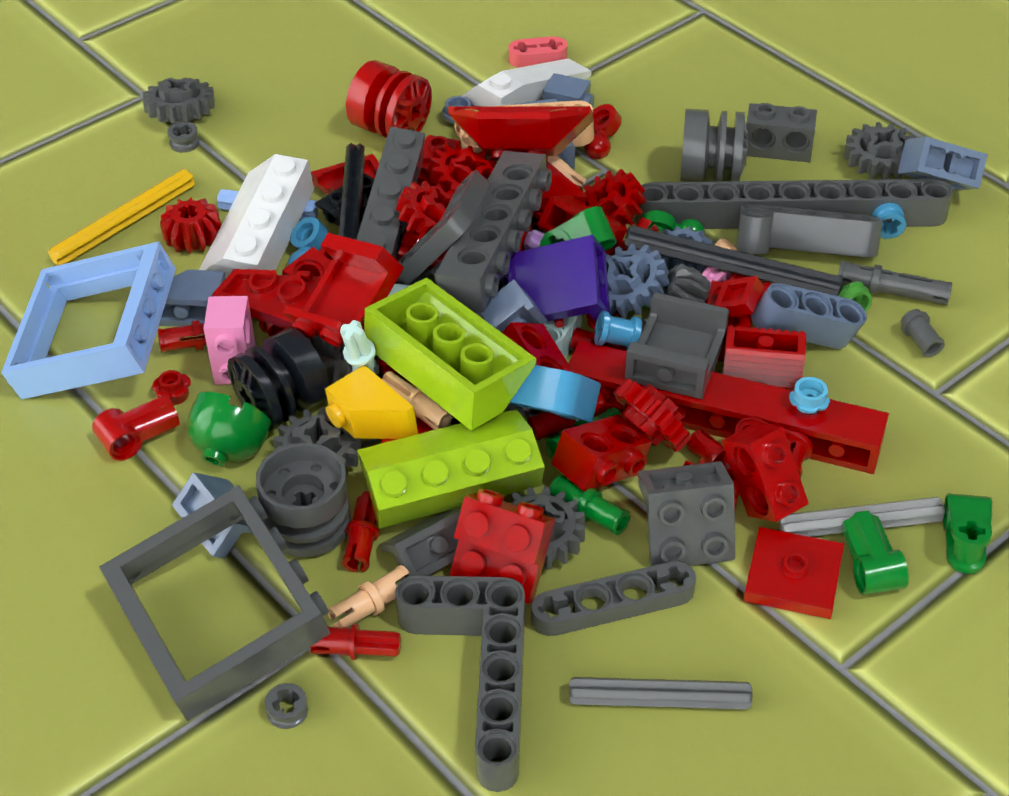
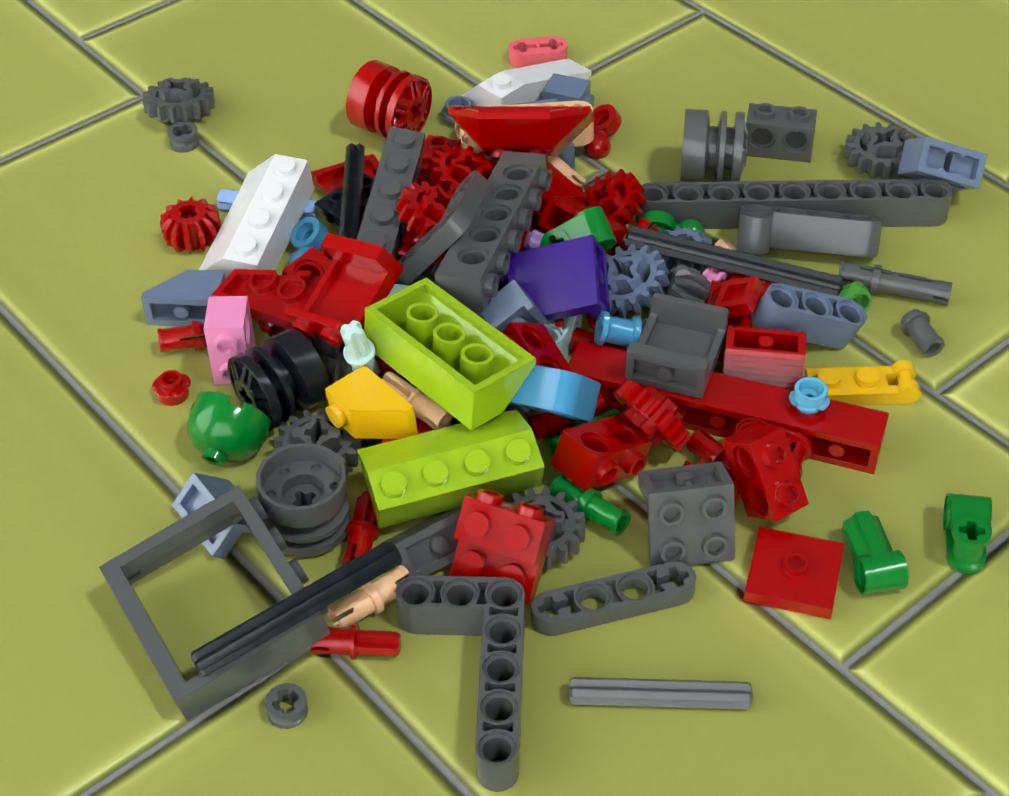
light blue window [1,241,176,400] -> none
yellow axle [48,169,195,266] -> none
red piece [92,394,180,461] -> none
light grey axle [778,497,945,537] -> none
dark azure bush [872,203,907,239] -> none
none -> black axle [191,540,402,676]
none -> yellow plate [804,360,921,405]

